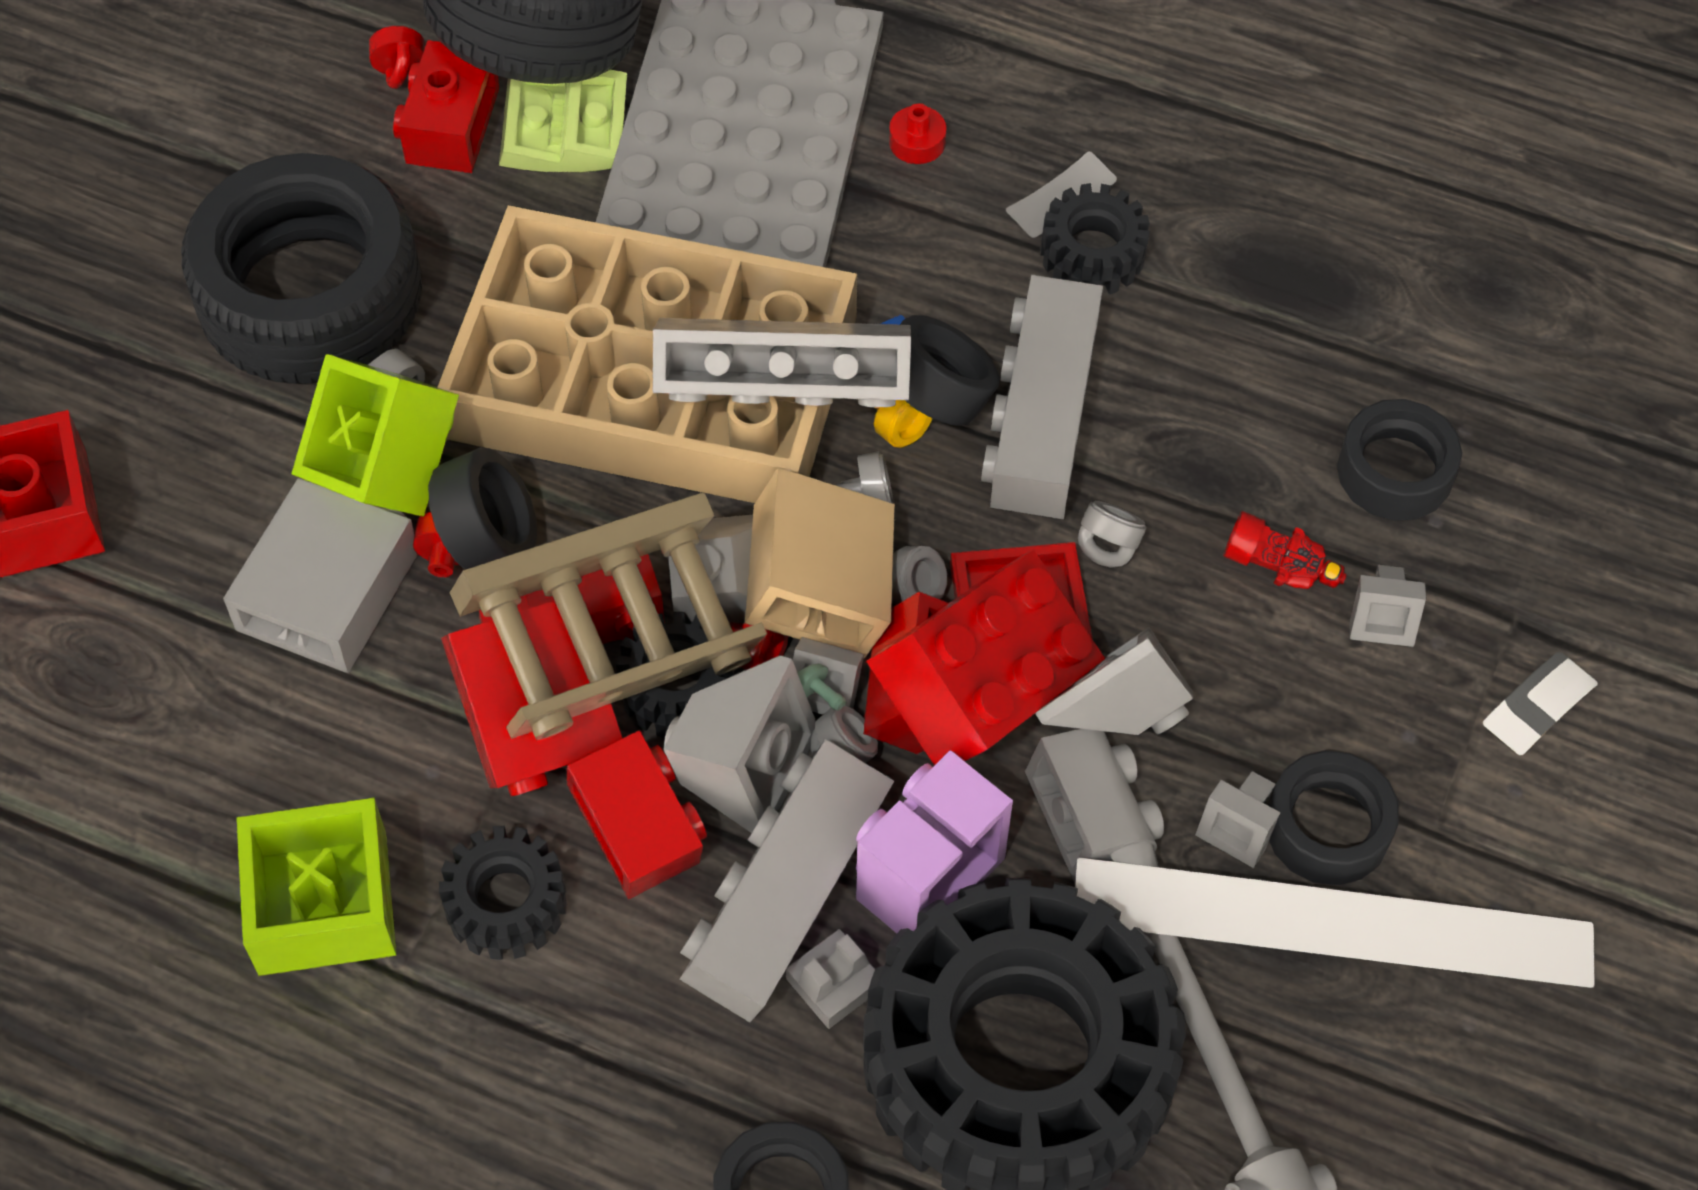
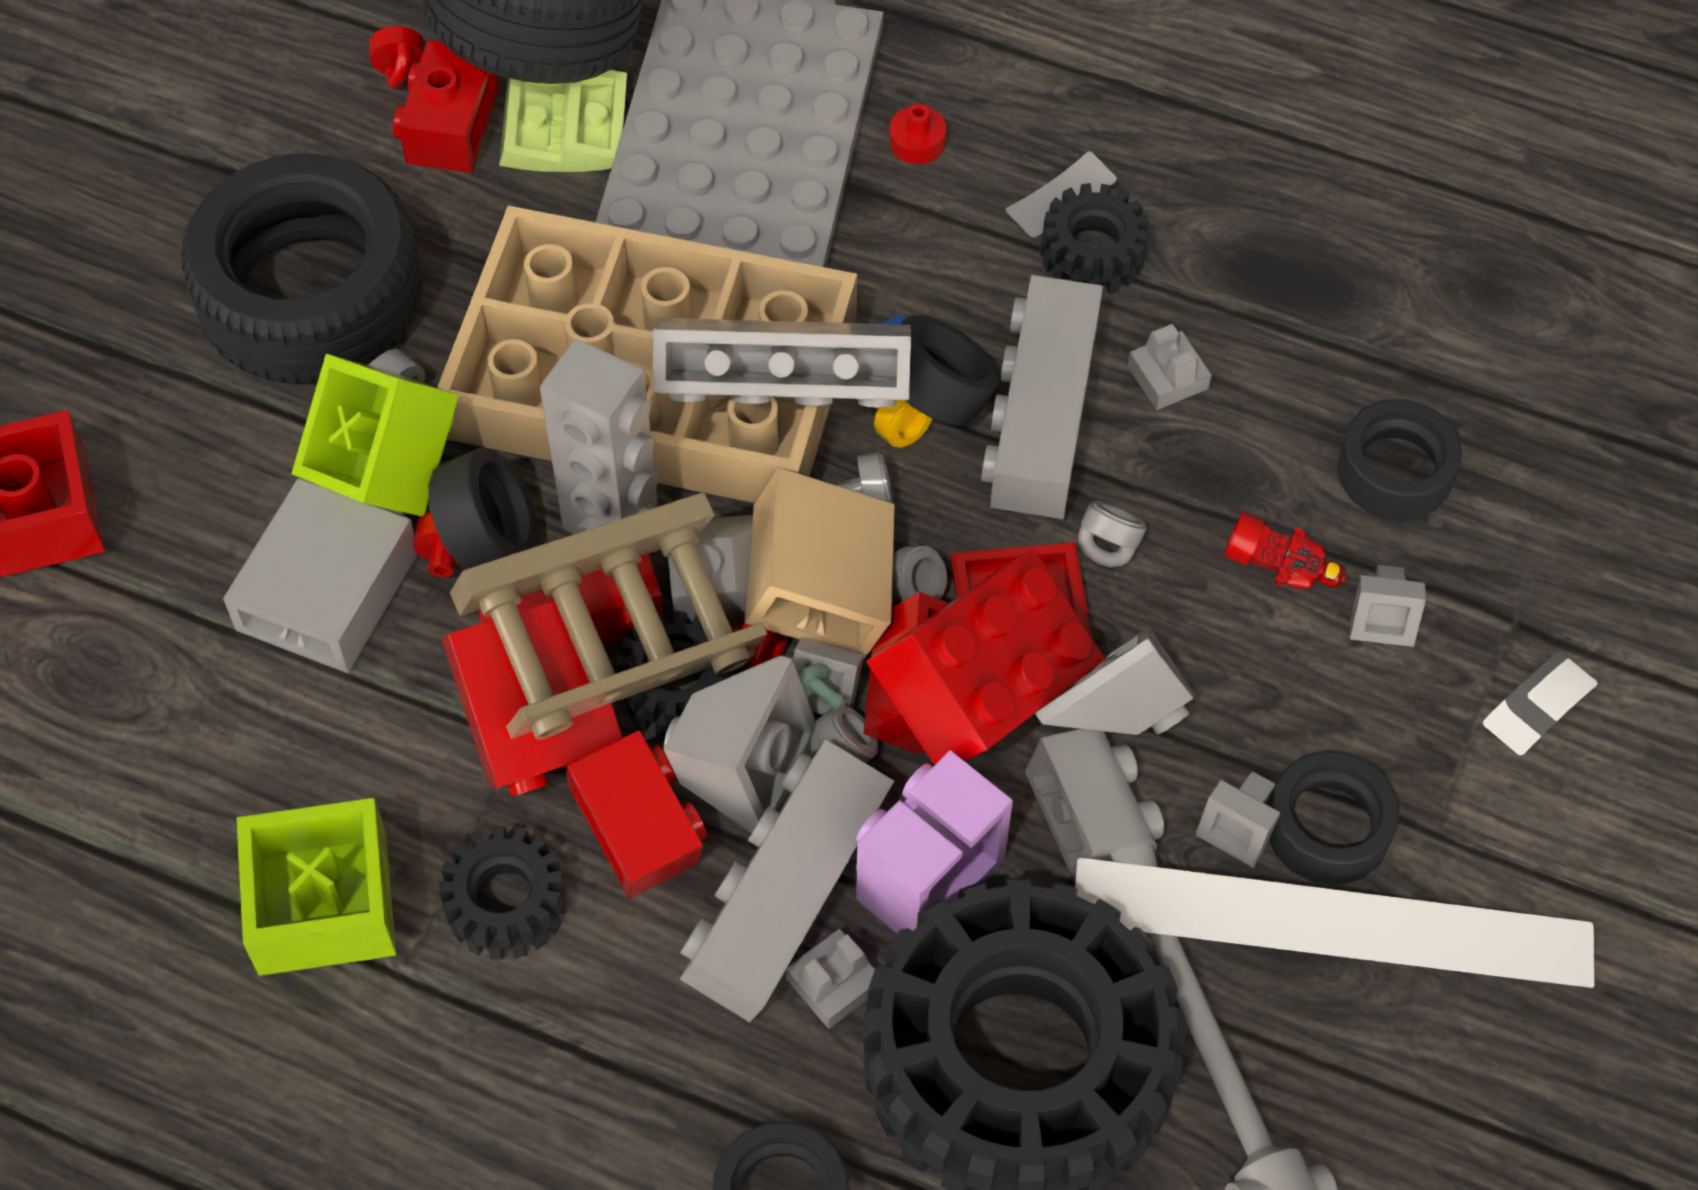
none -> light grey brick [540,338,658,534]
none -> light grey tile [1127,324,1212,410]

